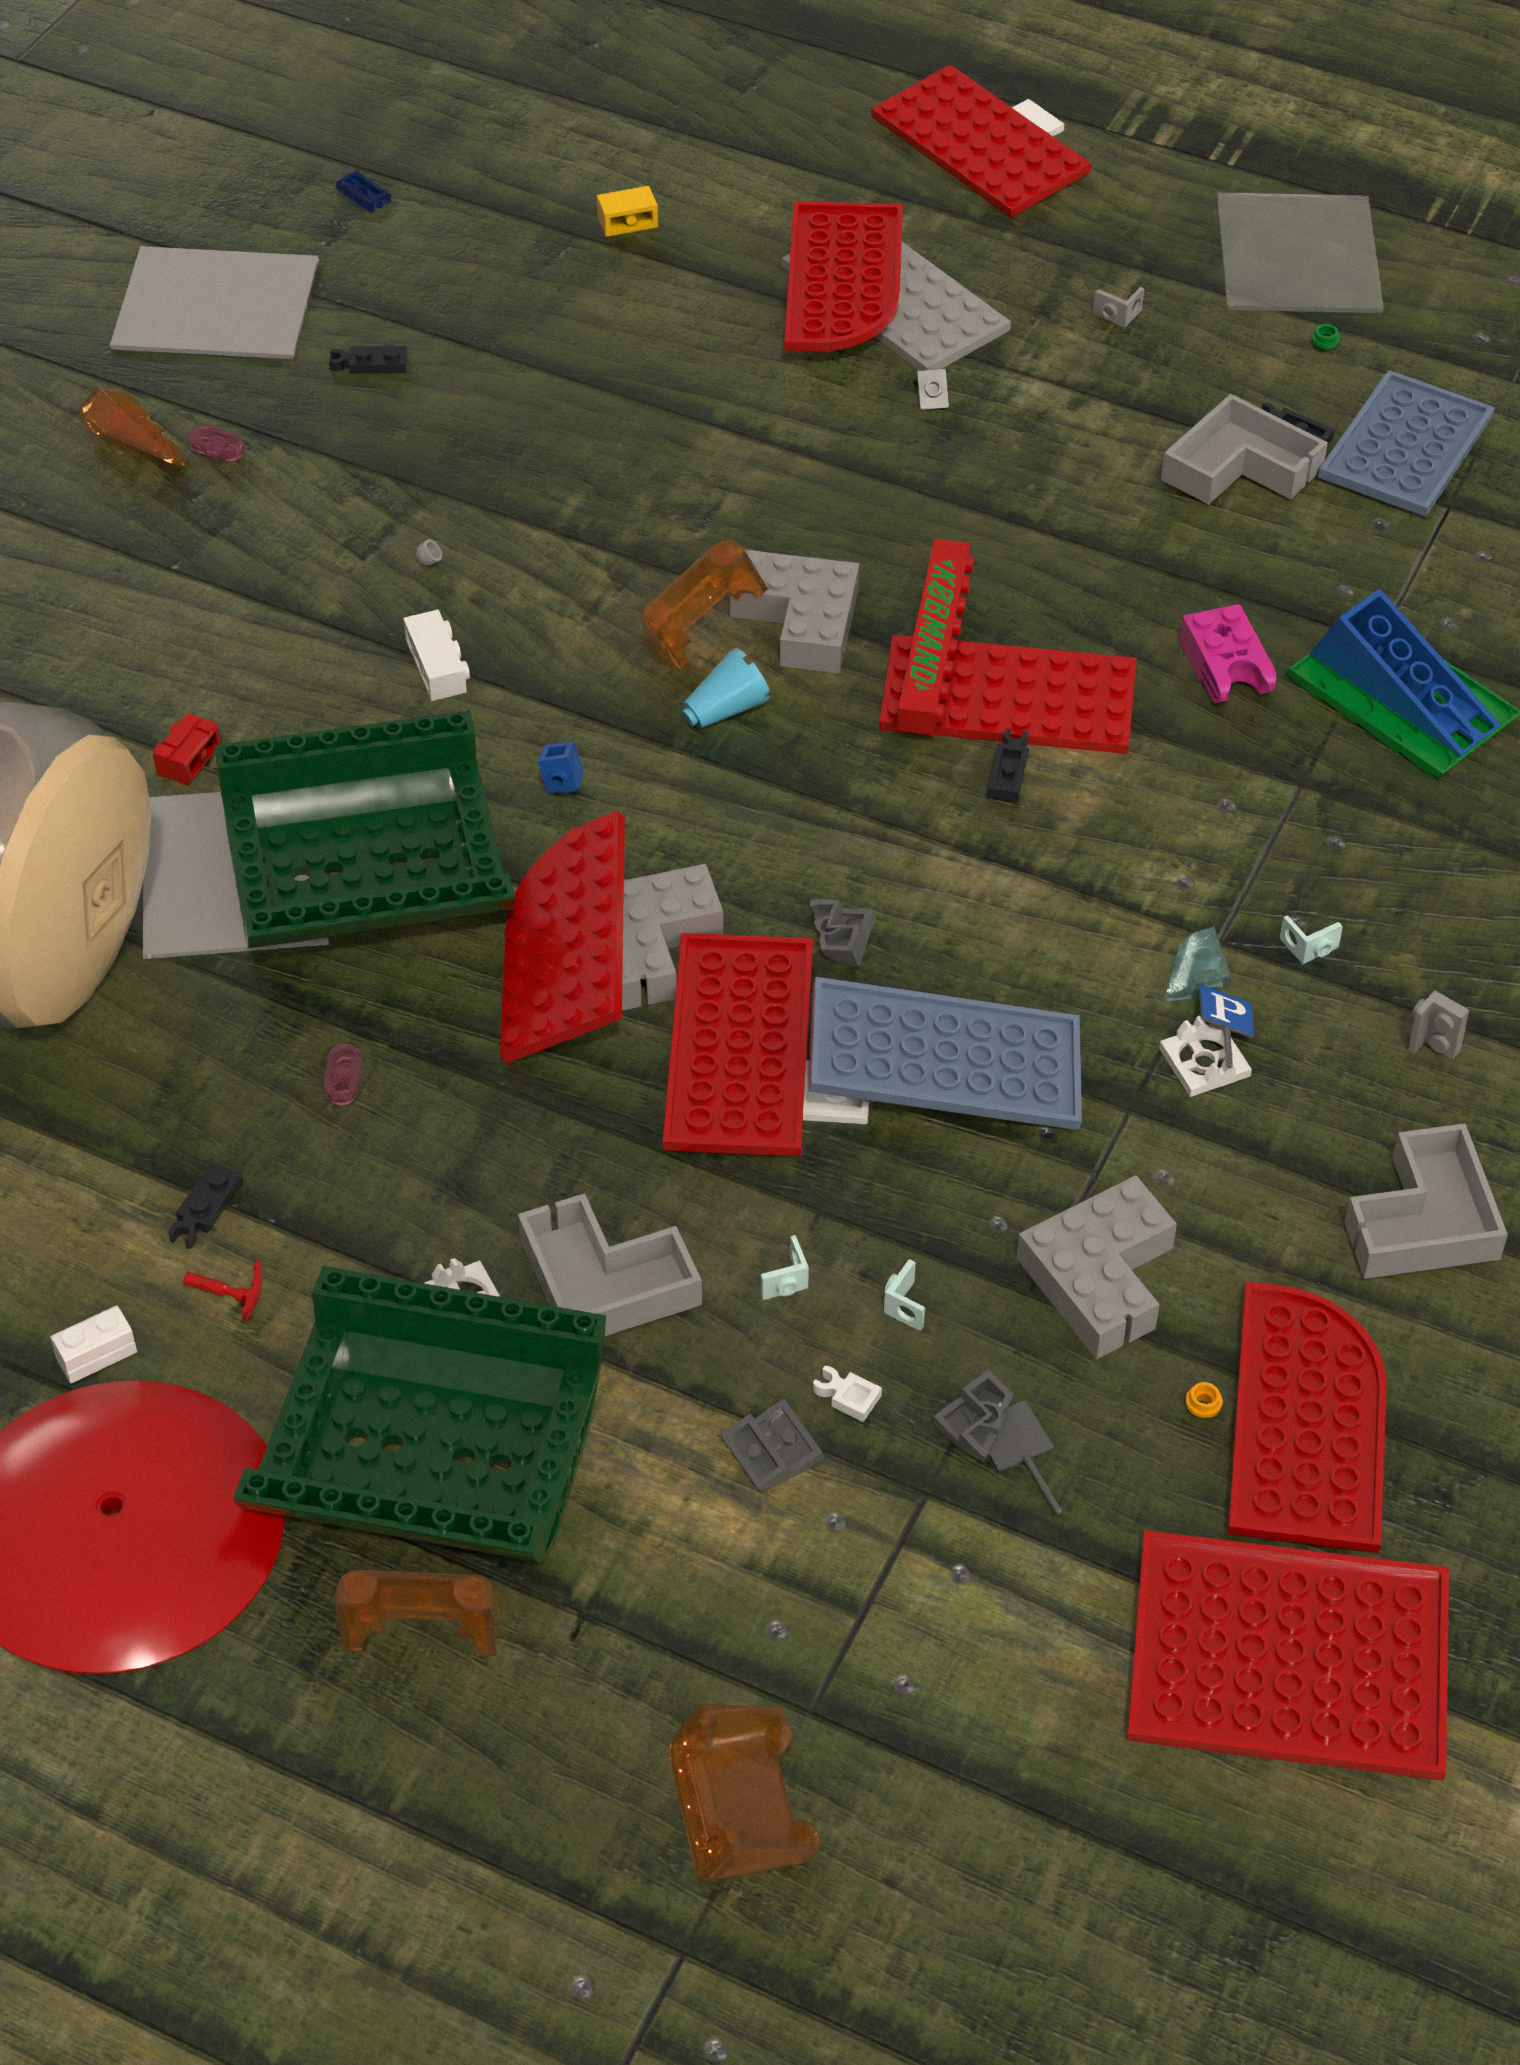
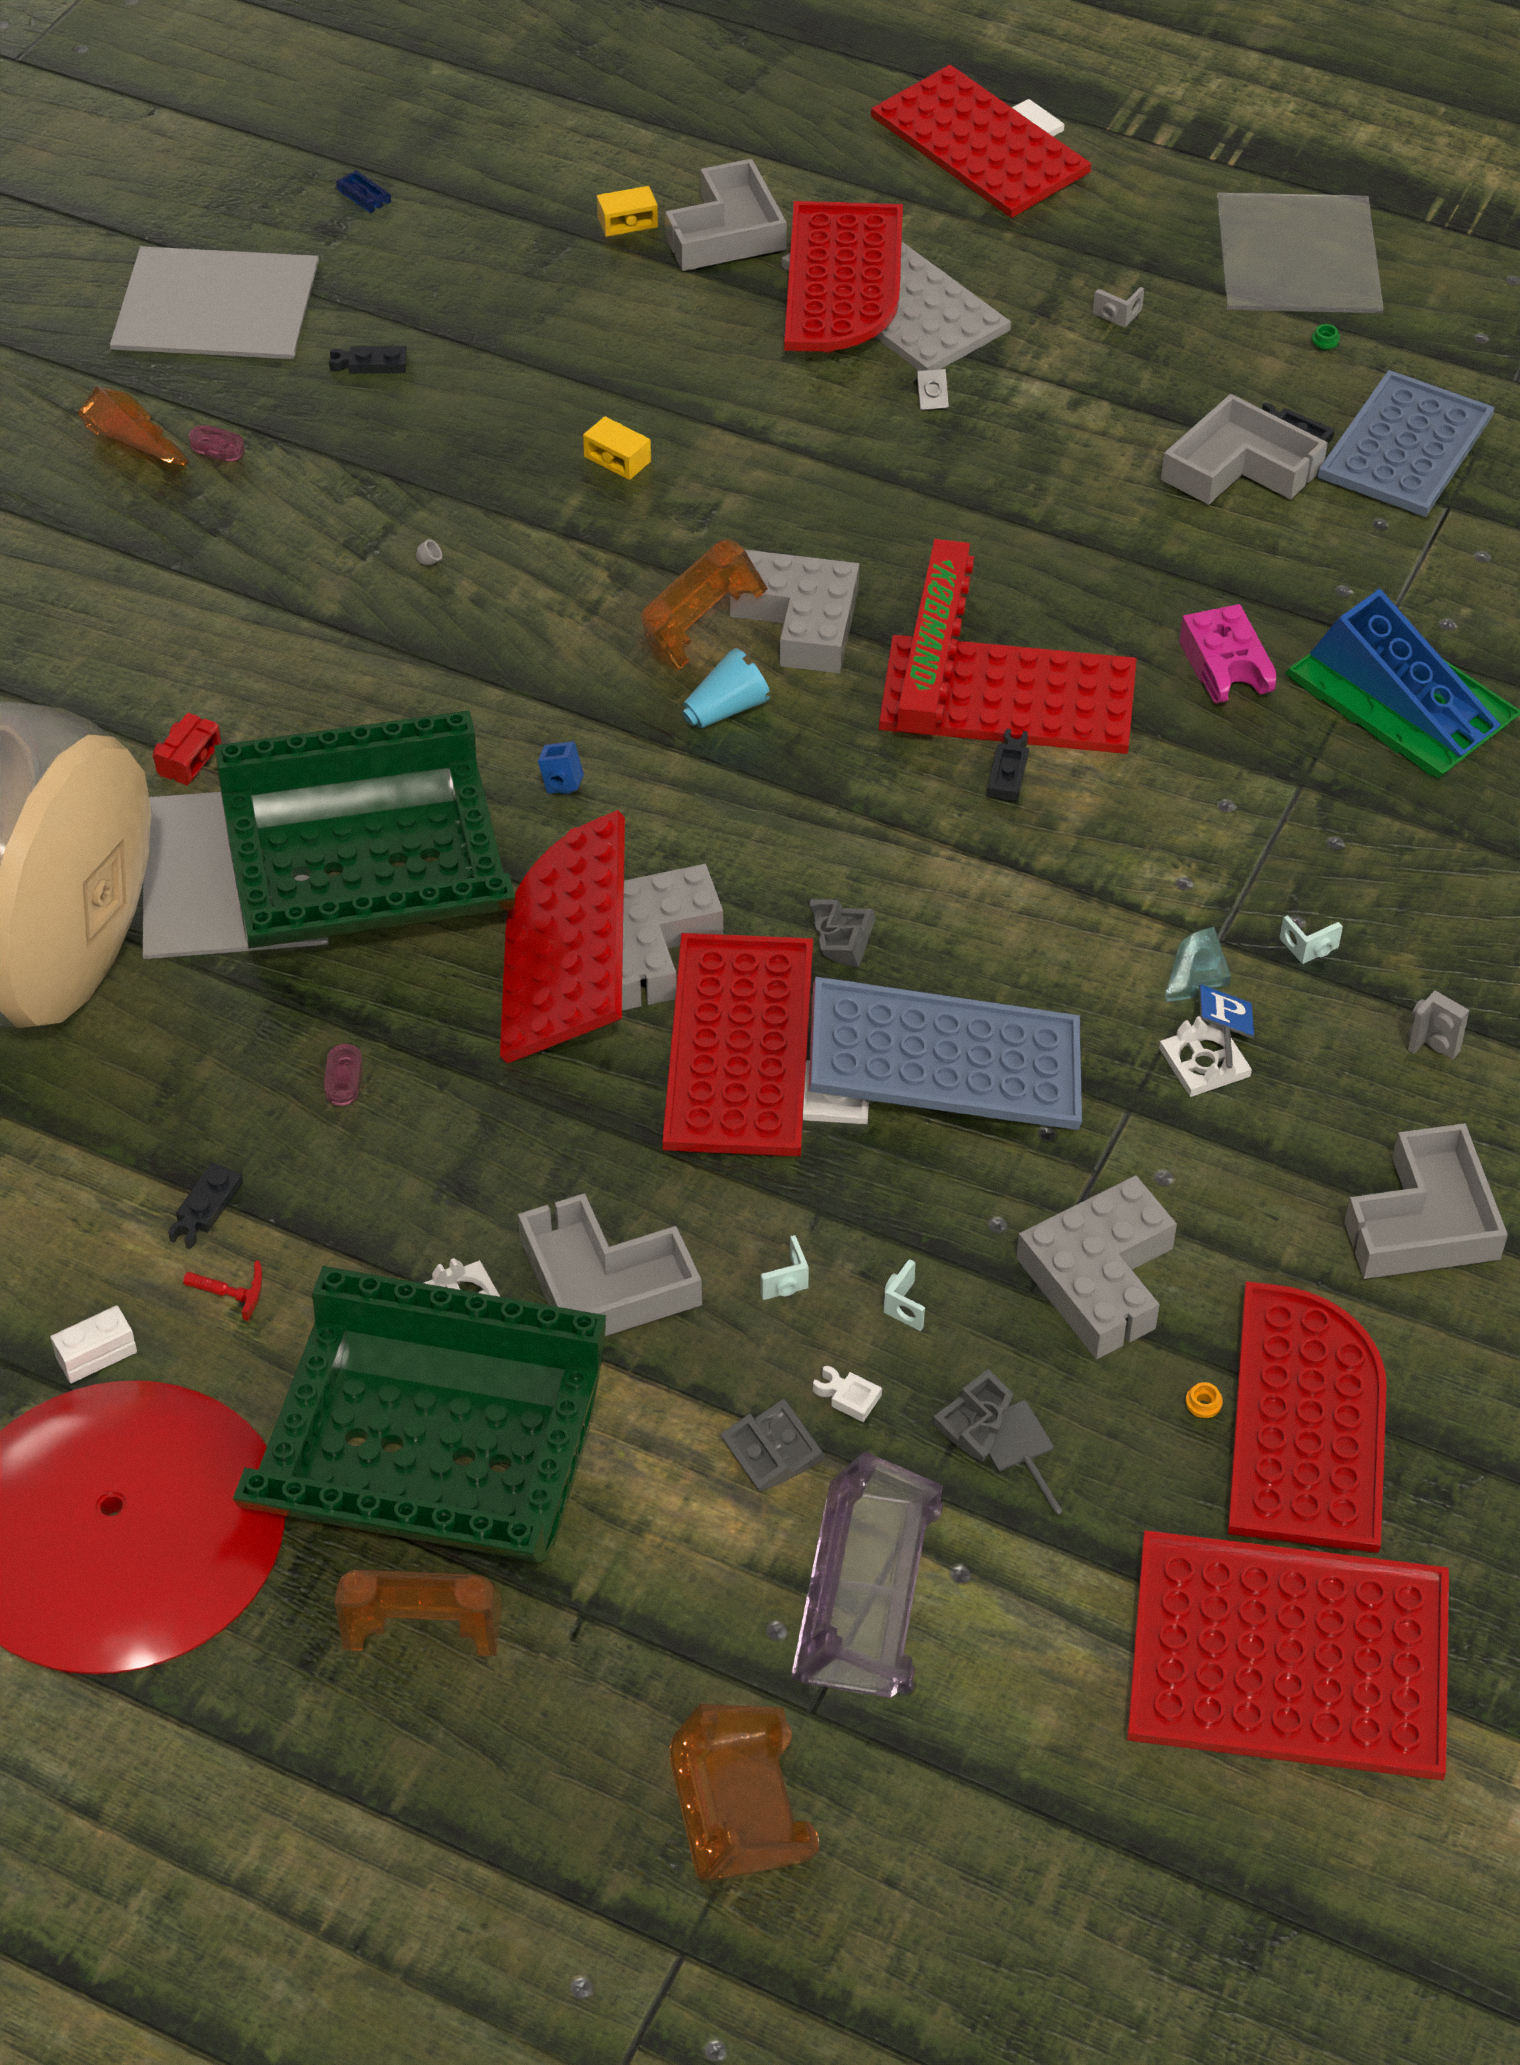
white brick [403,609,470,701] -> none
none -> yellow brick [583,416,651,480]
none -> light grey piece [665,159,787,271]
none -> windscreen [791,1451,943,1698]

